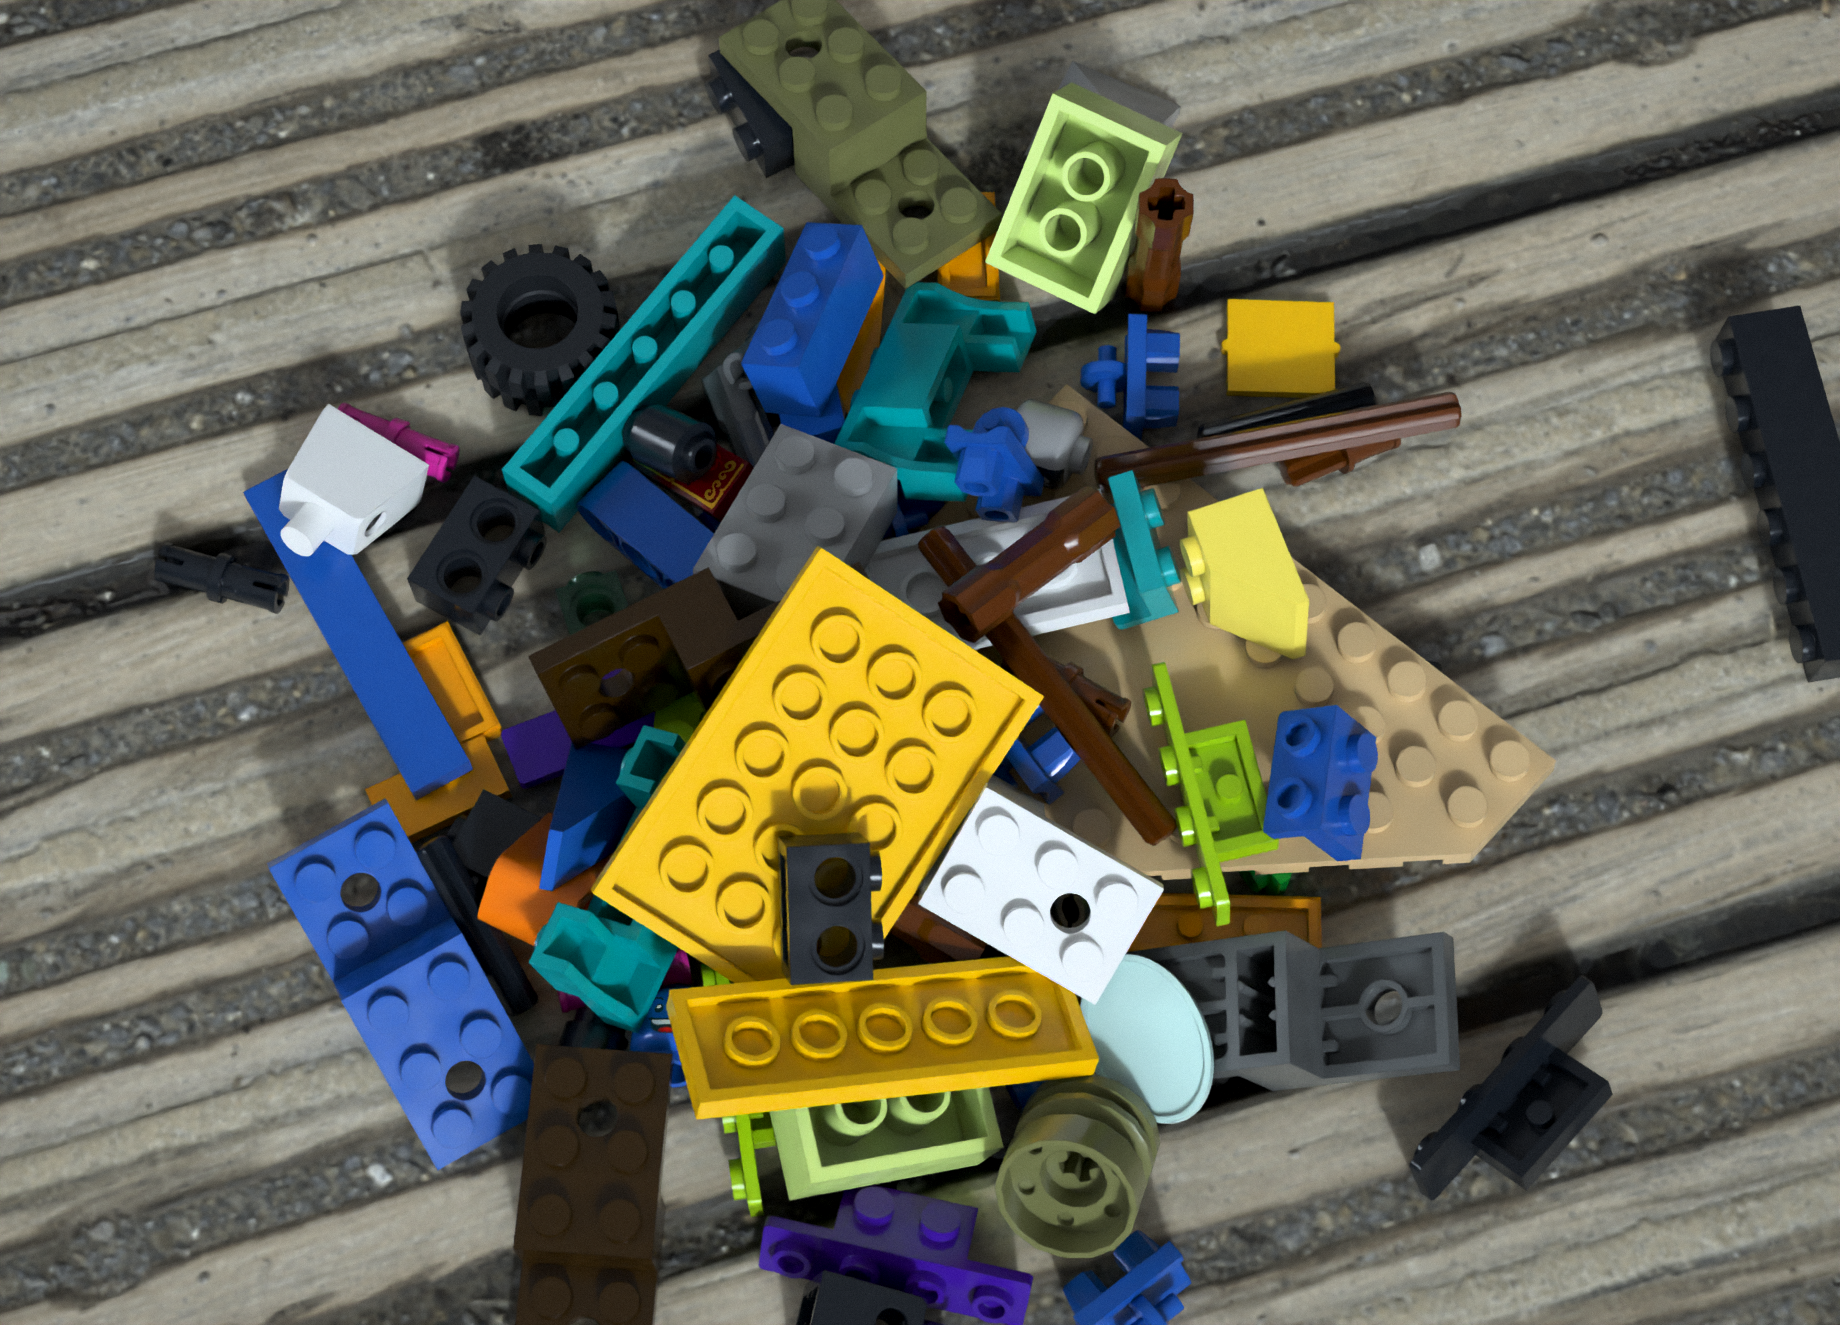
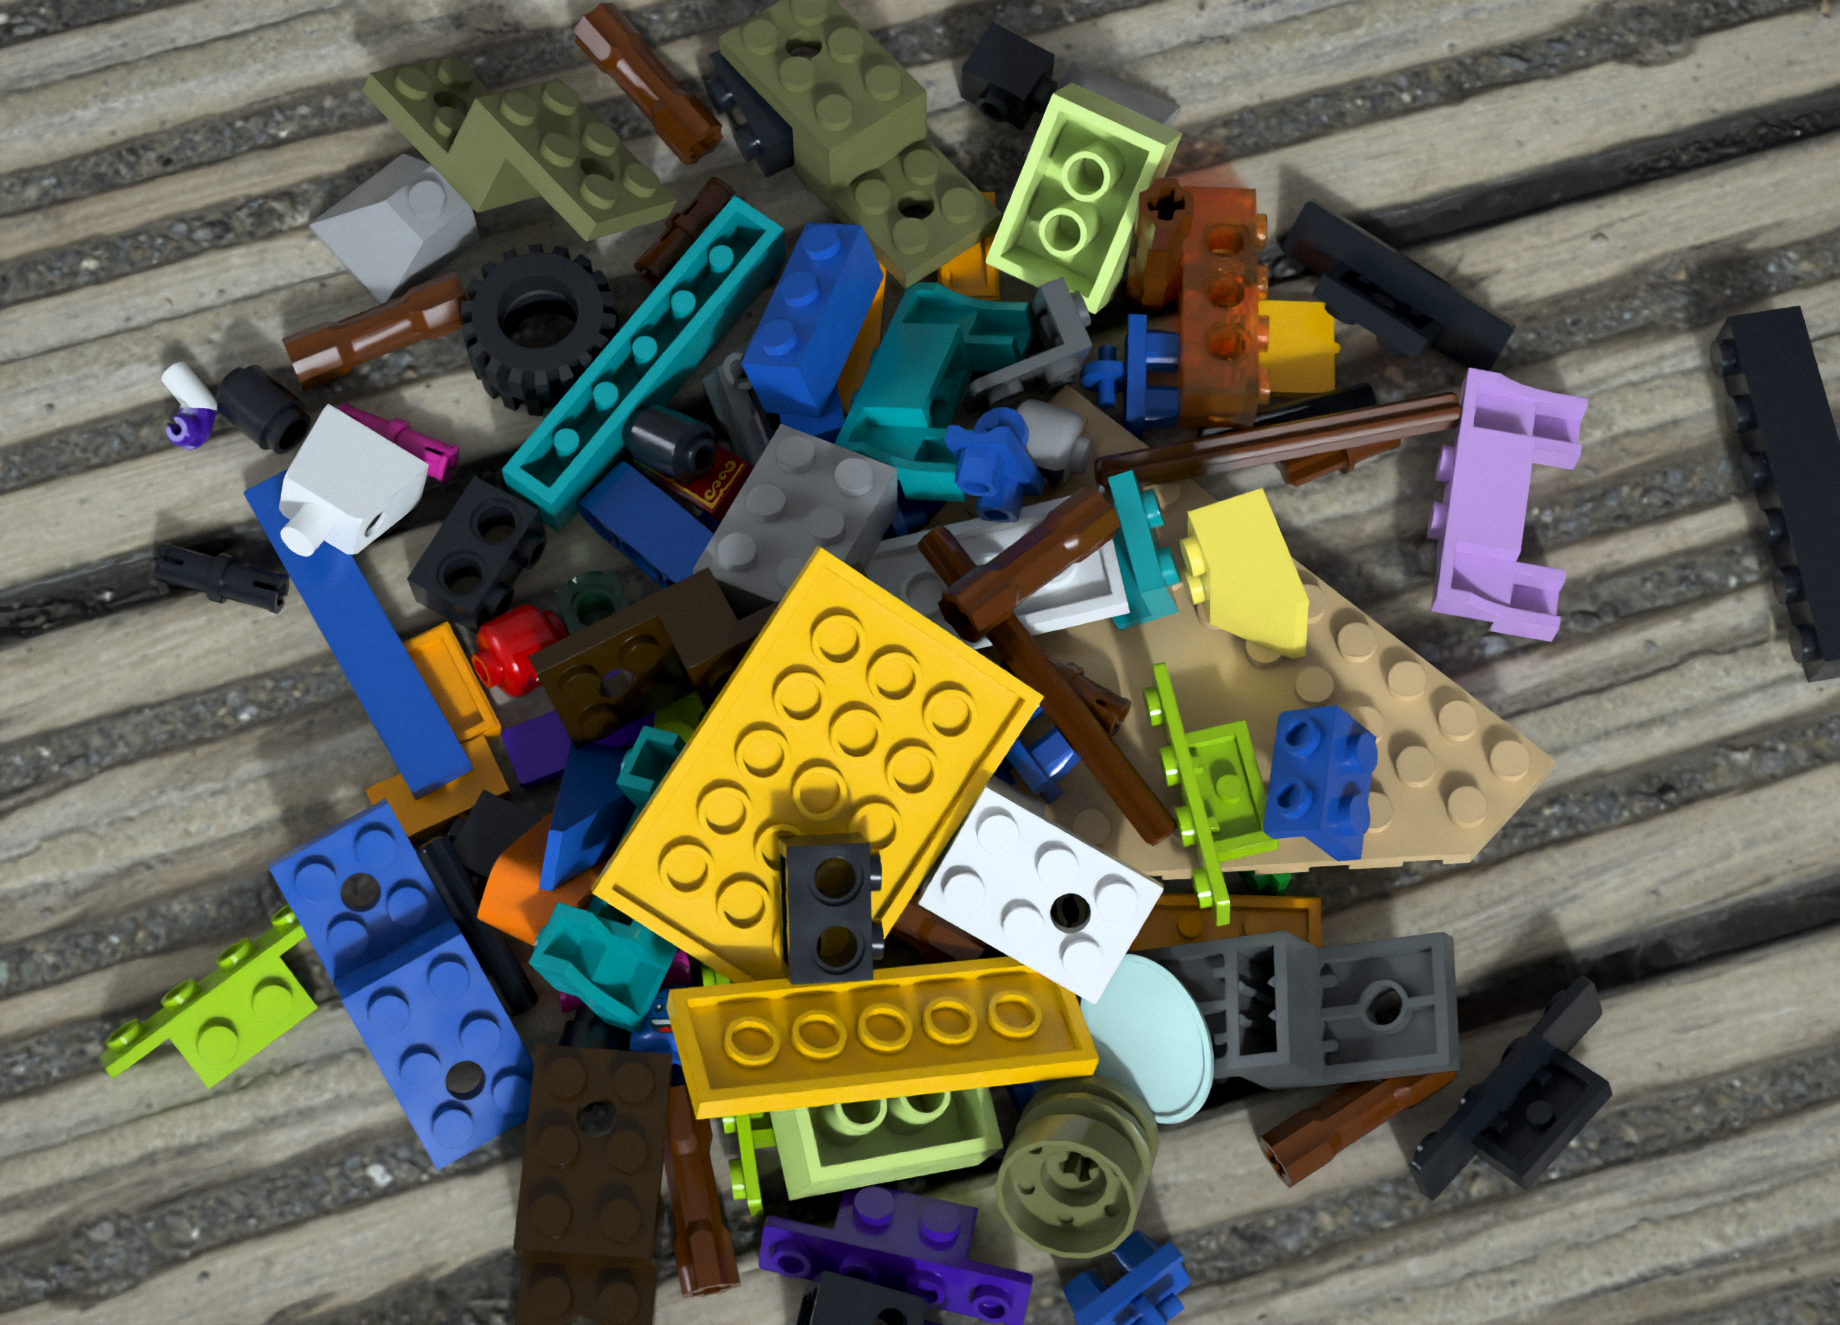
none -> lime bracket [100,904,318,1089]
none -> arm [161,362,218,450]
none -> black brick [217,365,311,454]
none -> reddish brown axle [282,271,468,391]
none -> light grey slope [309,153,480,304]
none -> olive bracket [362,55,677,242]
none -> red head [471,604,568,698]
none -> reddish brown axle [573,3,724,165]
none -> reddish brown pin [634,177,739,288]
none -> reddish brown axle [664,1084,741,1298]
none -> black brick [961,22,1058,129]
none -> dark grey bracket [962,277,1093,415]
none -> clear orange brick [1178,186,1270,429]
none -> reddish brown axle [1258,1071,1457,1188]
none -> black bracket [1281,199,1516,371]
none -> lavender bracket [1427,368,1588,642]

